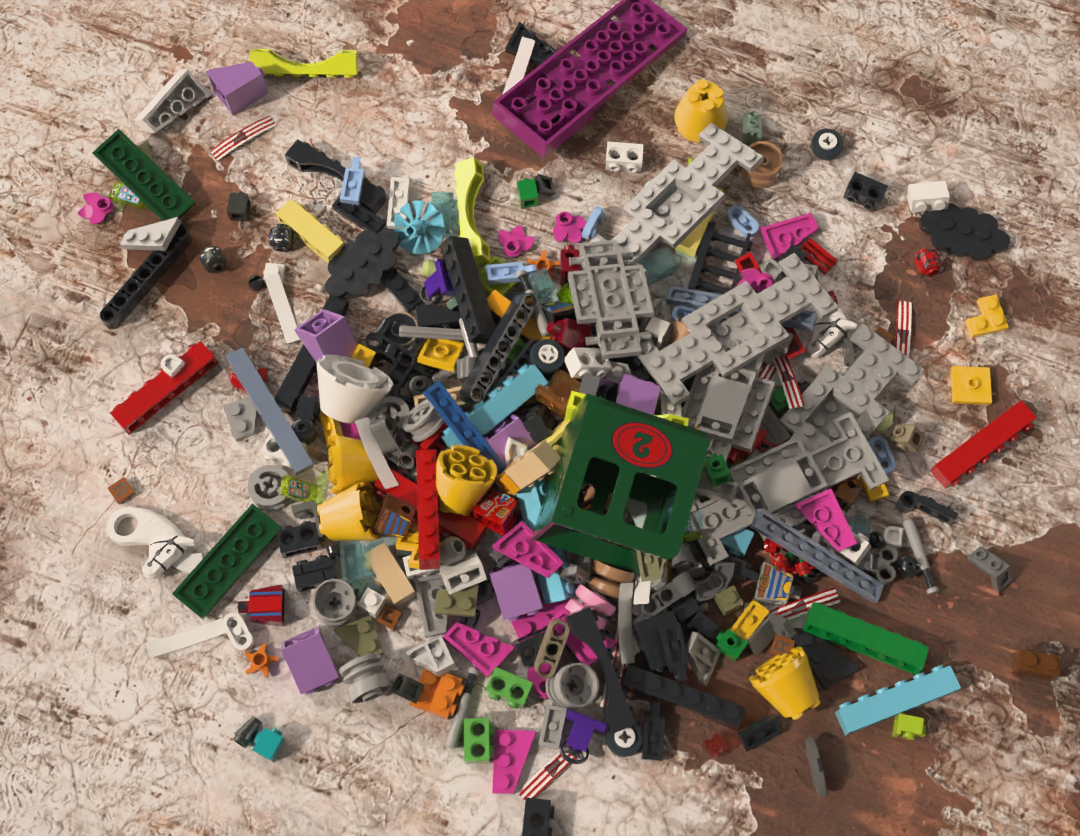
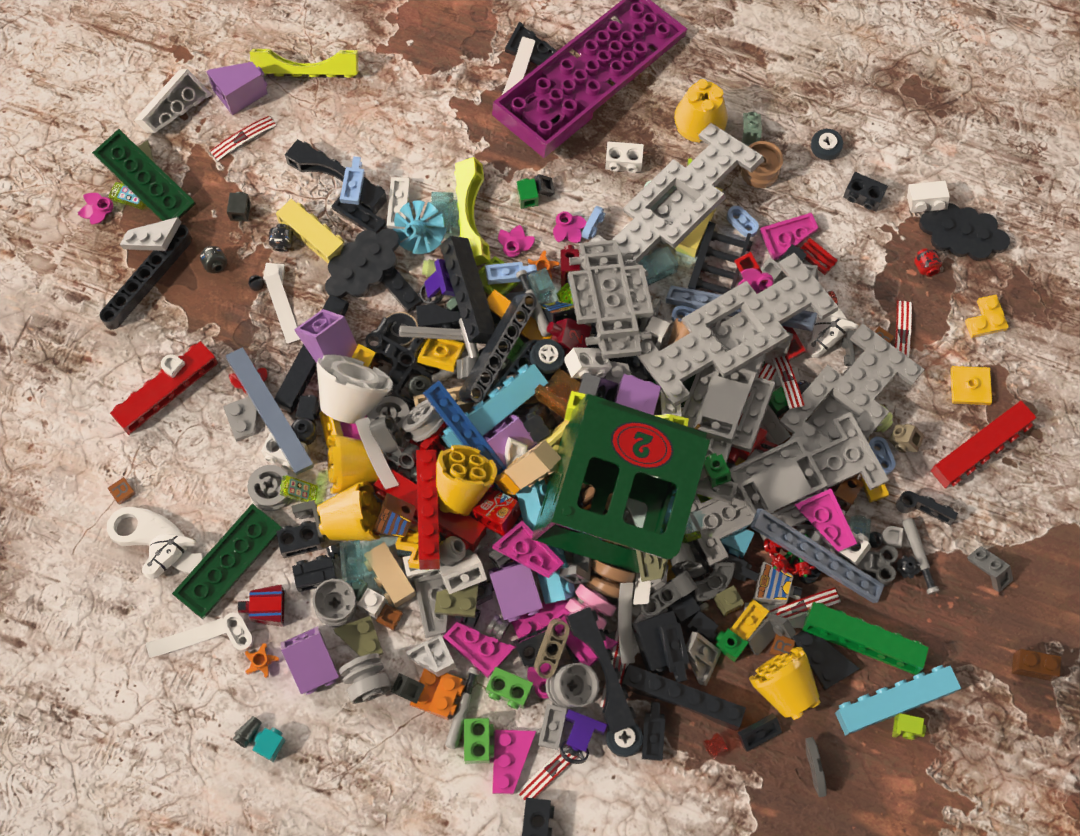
none -> flat silver wheel [486,614,510,640]

